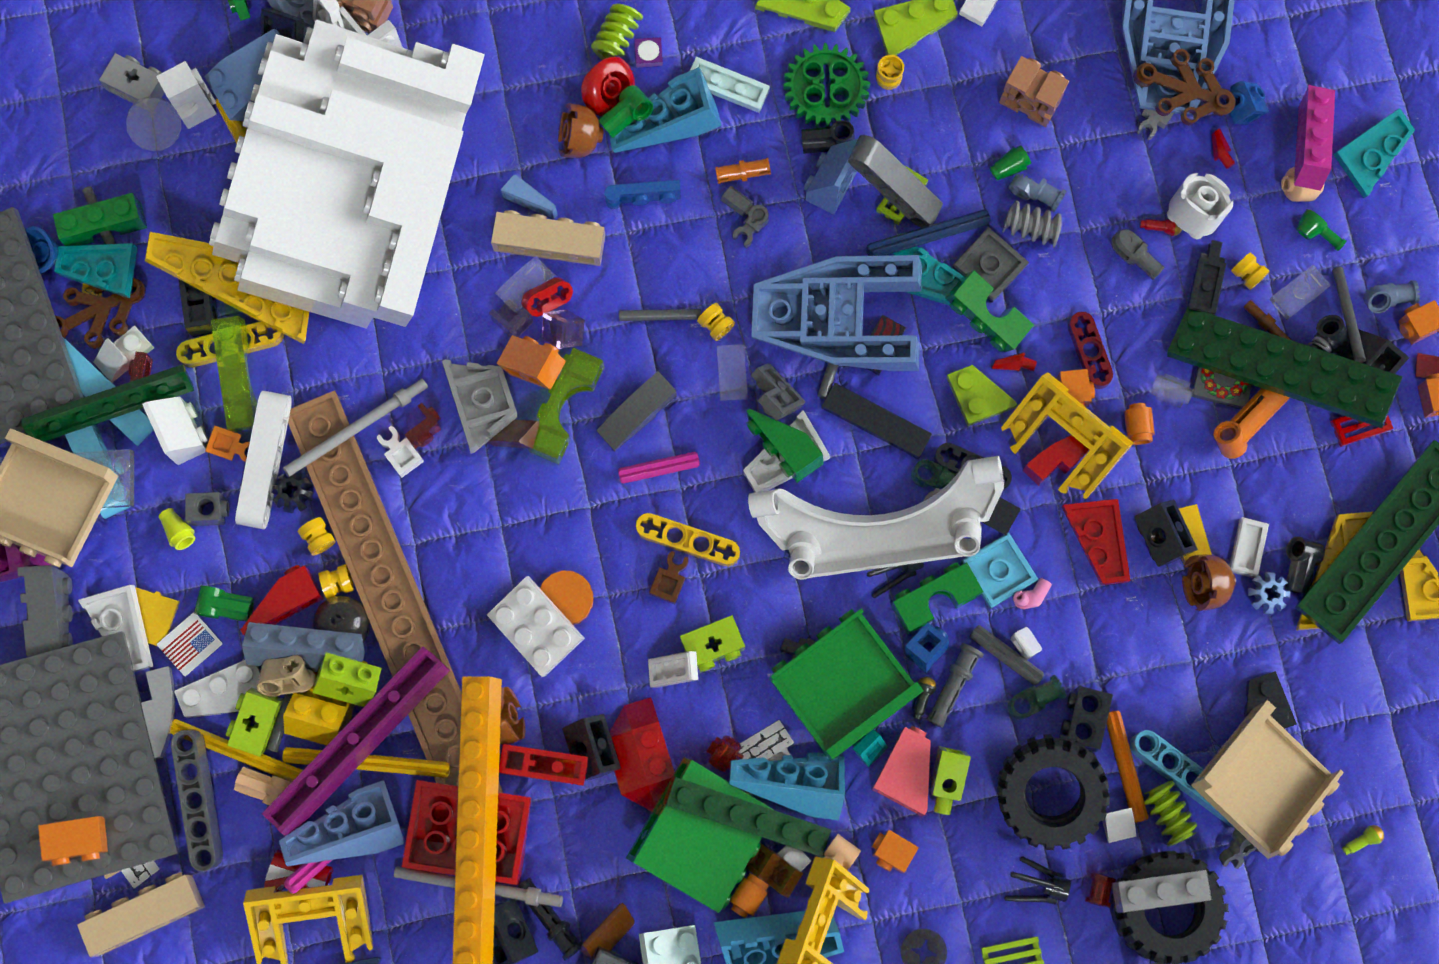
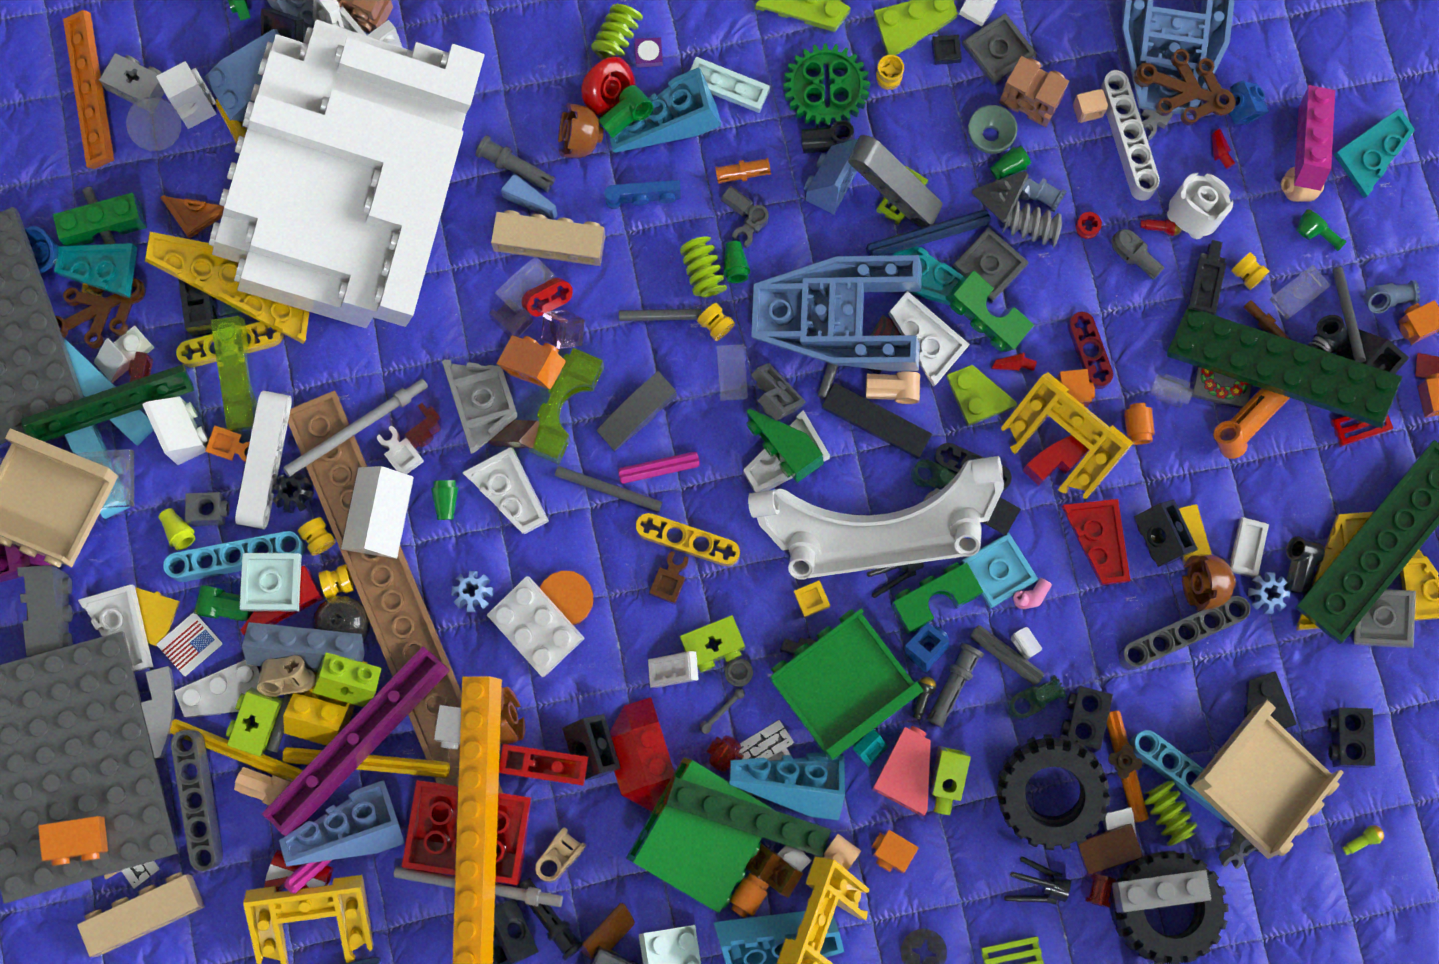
none -> orange plate [63,10,114,169]
none -> orange tile [160,195,224,239]
none -> medium azure beam [163,531,305,582]
none -> light aqua plate [240,553,302,611]
none -> white slope [341,466,414,559]
none -> green cone [431,480,459,520]
none -> white brick [434,705,461,750]
none -> light blue piece [451,571,493,612]
none -> white wing [463,447,549,534]
none -> dark grey pin [475,135,555,192]
none -> tan piece [536,827,587,883]
none -> dark grey bar [555,466,663,512]
none -> lime piece [680,236,727,297]
none -> dark grey hinge [699,688,745,734]
none -> green cone [723,241,750,283]
none -> dark grey plate [725,658,753,687]
none -> yellow plate [793,580,830,618]
none -> light nougat piece [865,371,920,404]
none -> white wing [888,291,970,387]
none -> black tile [932,34,962,65]
none -> dark grey tile [962,13,1037,85]
none -> sand green piece [968,105,1018,154]
none -> dark grey piece [972,171,1029,223]
none -> light nougat slope [1073,89,1108,123]
none -> red bush [1076,212,1102,239]
none -> reddish brown slope [1077,824,1143,874]
none -> white beam [1100,70,1160,201]
none -> dark brown plate [1108,744,1143,779]
none -> dark grey beam [1119,596,1251,670]
none -> black brick [1327,708,1375,768]
none -> light grey plate [1354,590,1416,648]

